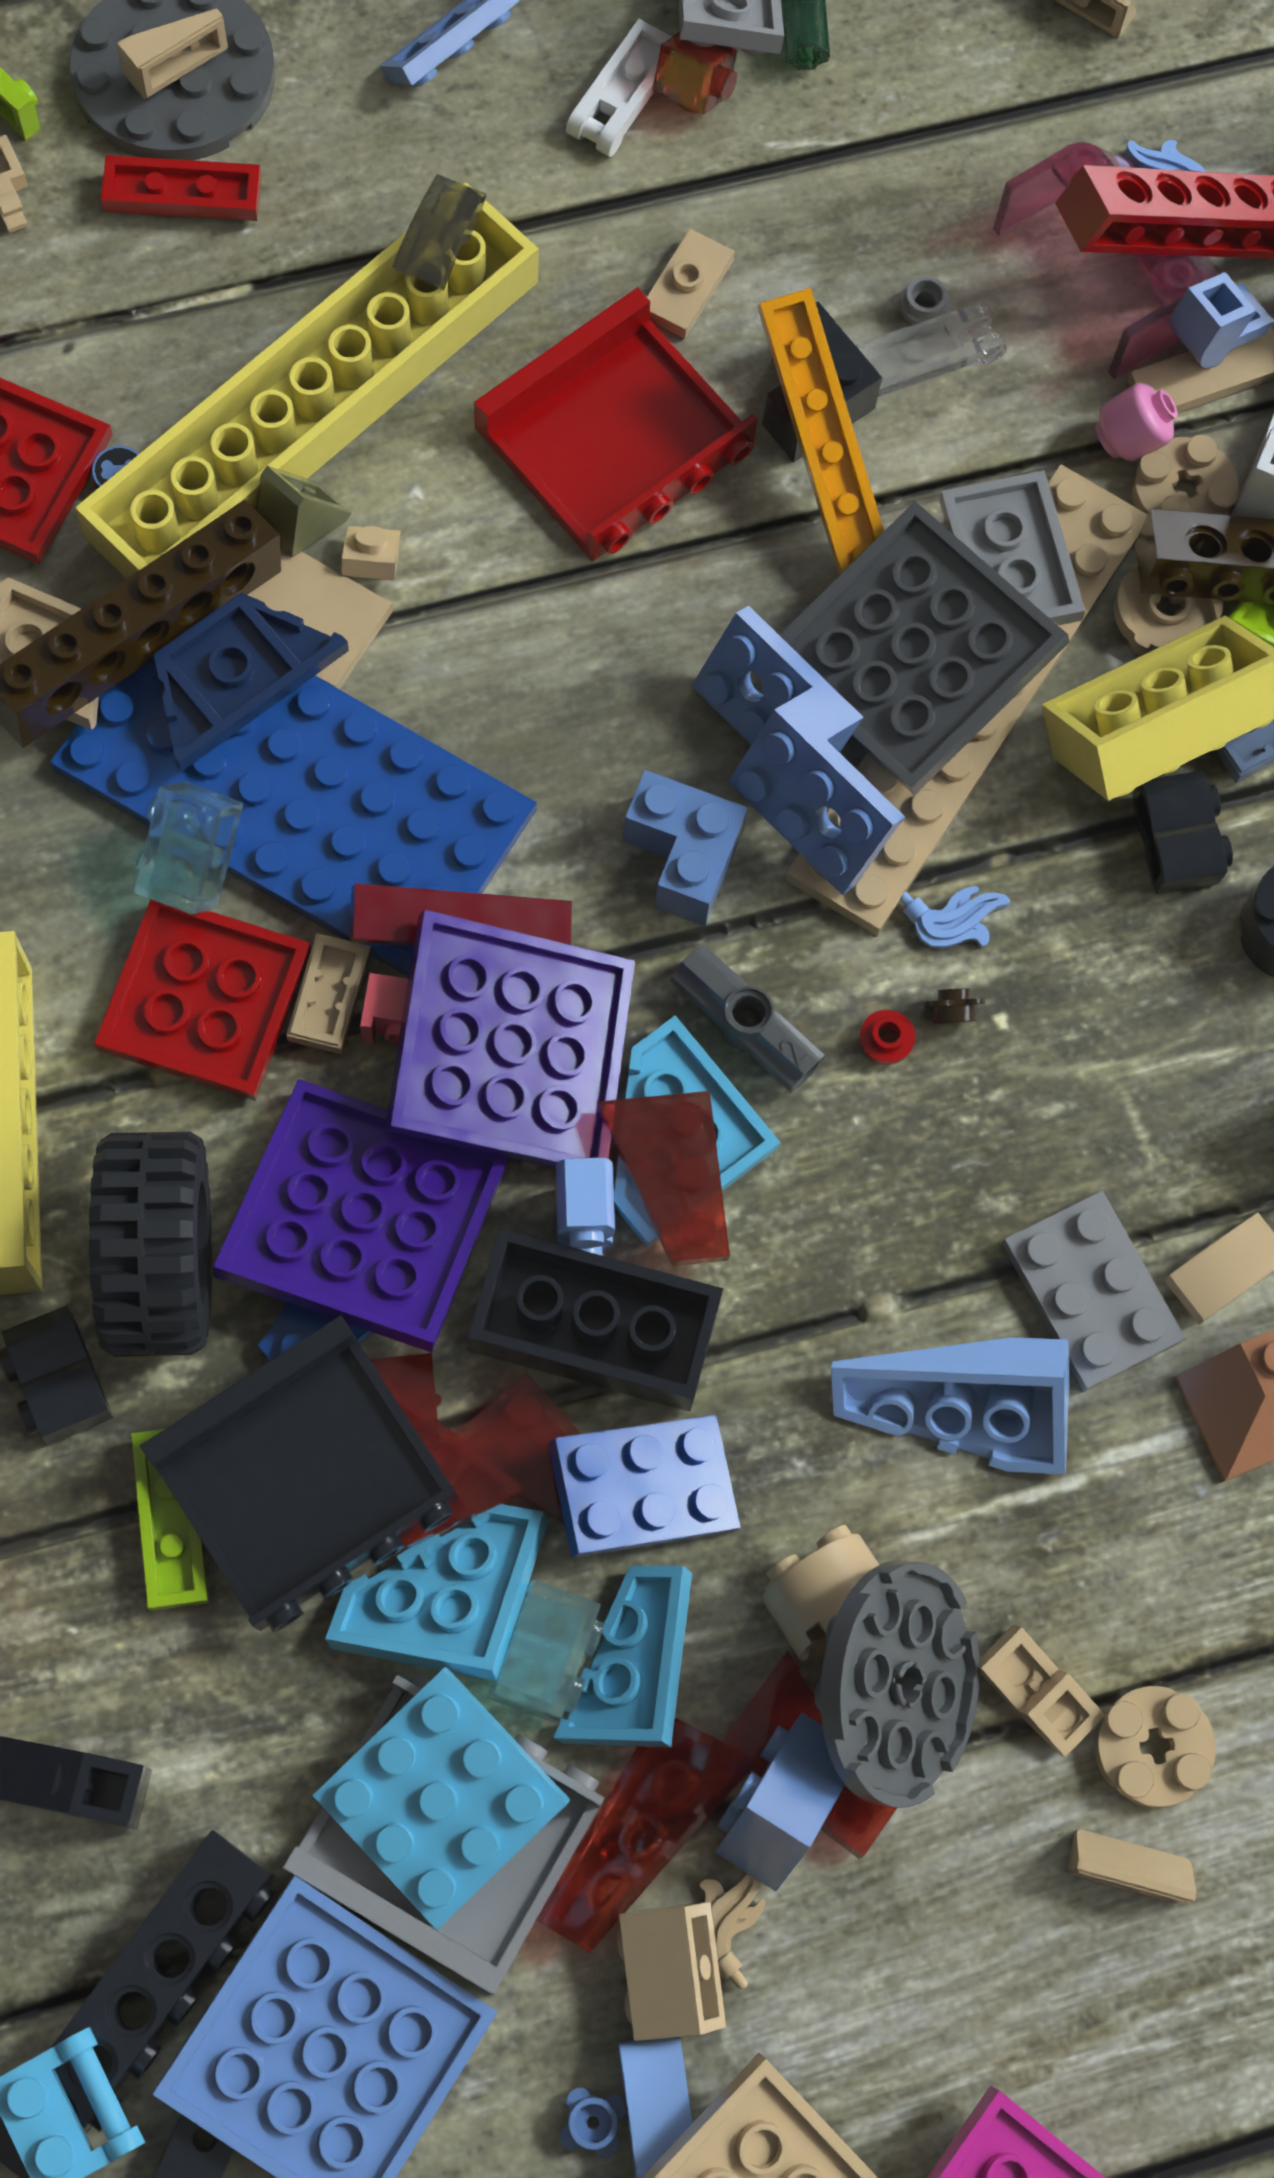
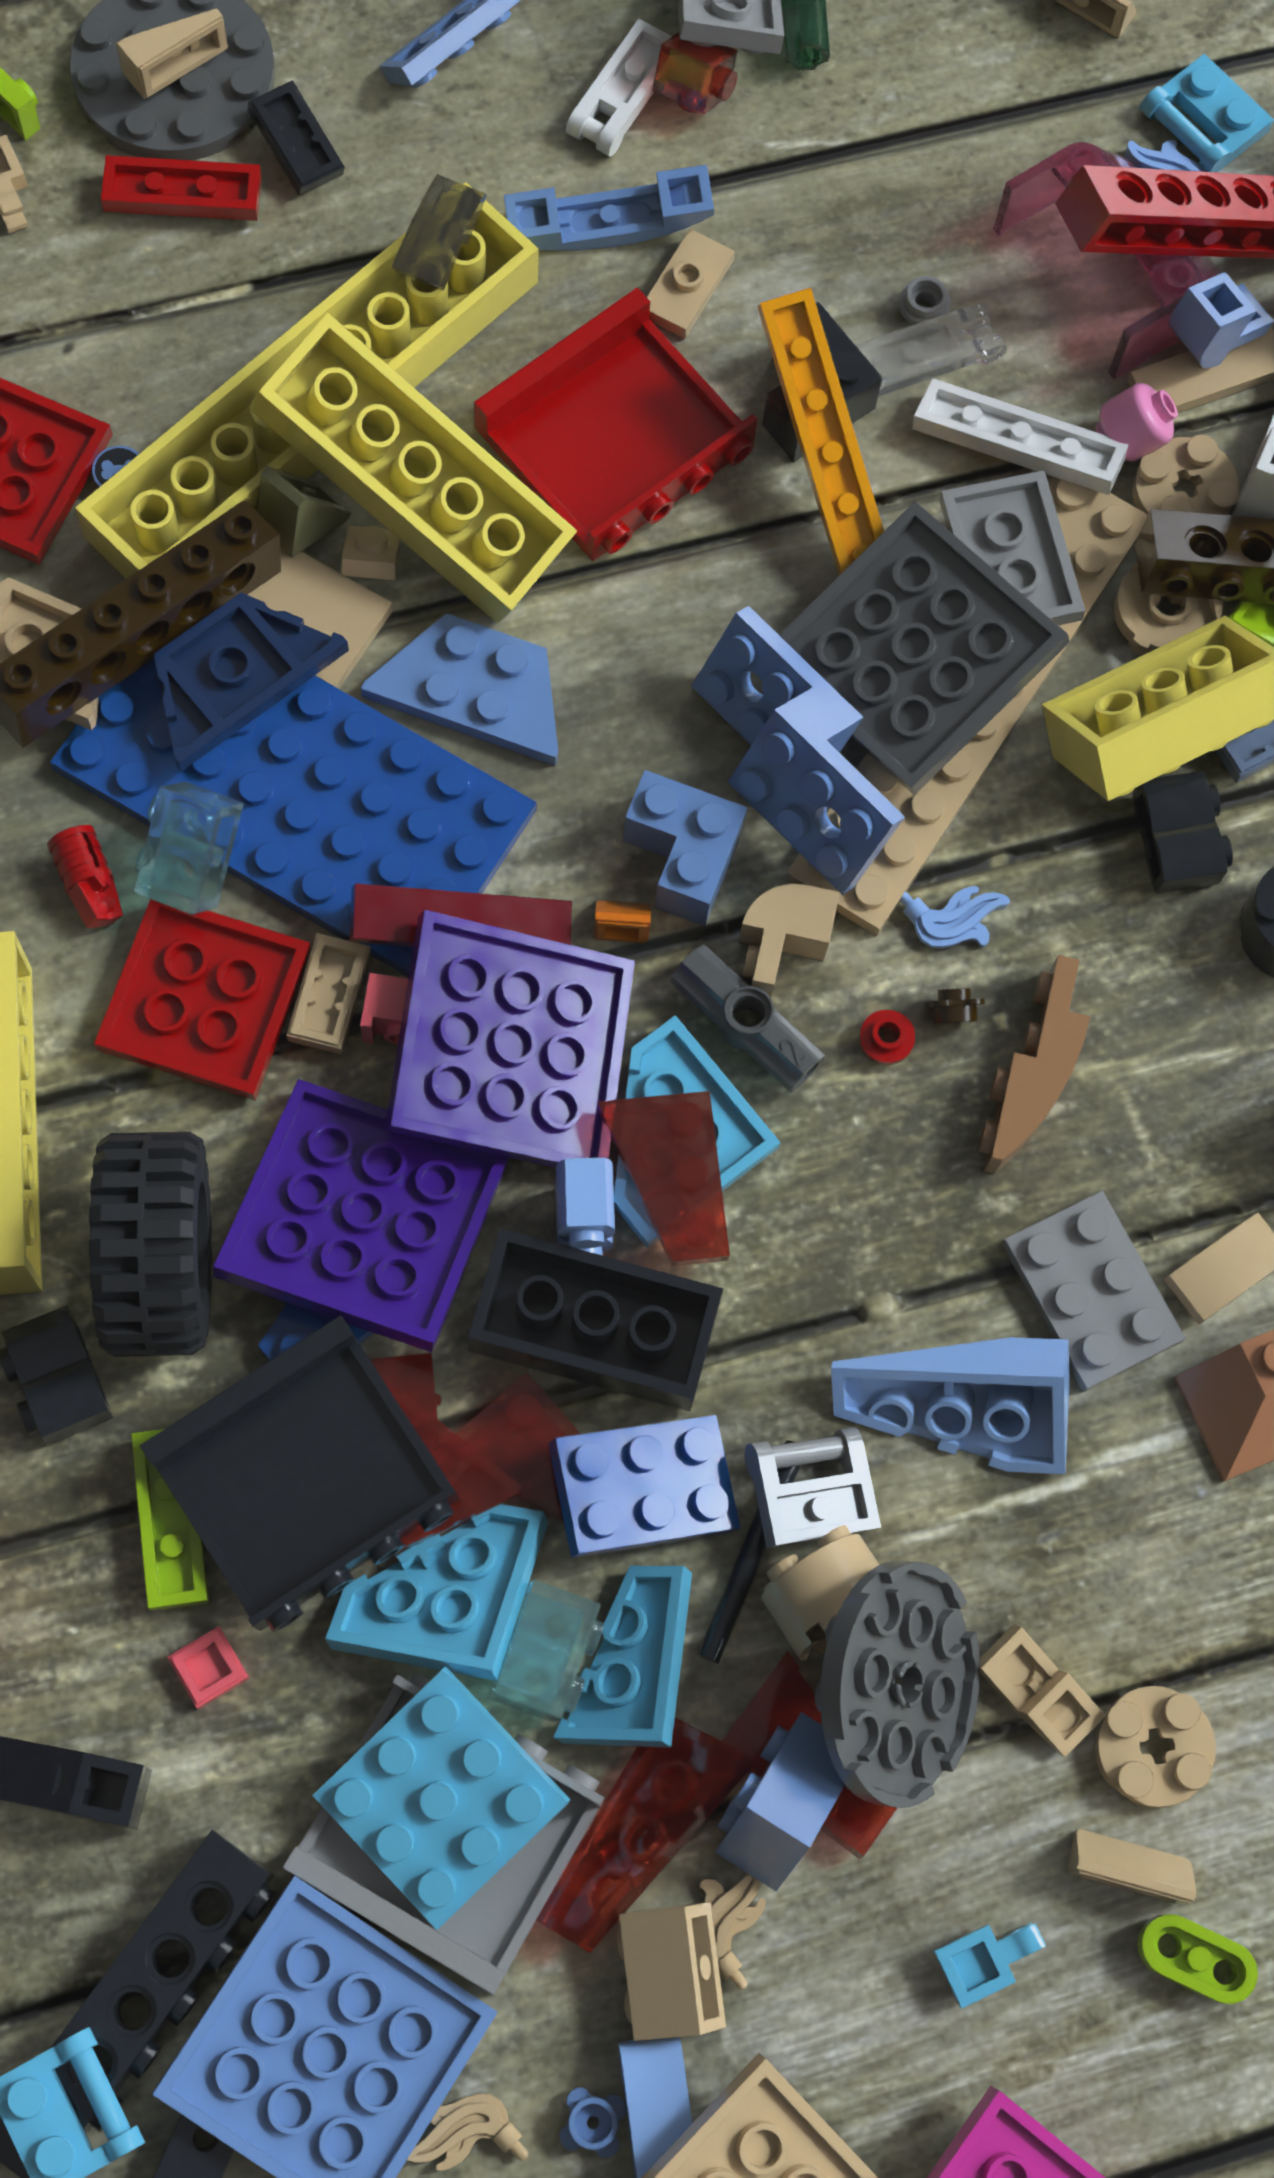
none -> red hinge [47,825,123,928]
none -> coral tile [167,1626,250,1710]
none -> black plate [247,80,345,196]
none -> light yellow brick [250,312,577,624]
none -> medium blue wing [361,613,558,766]
none -> tan piece [407,2094,528,2171]
none -> medium blue slope [504,165,714,251]
none -> orange slope [593,900,651,943]
none -> black bar [697,1440,801,1664]
none -> tan brick [738,884,840,998]
none -> plate [744,1427,881,1548]
none -> white plate [912,378,1129,495]
none -> medium azure plate [933,1923,1046,2009]
none -> medium nougat slope [978,955,1091,1174]
none -> lime plate [1137,1914,1258,2004]
none -> medium azure plate [1139,54,1274,172]

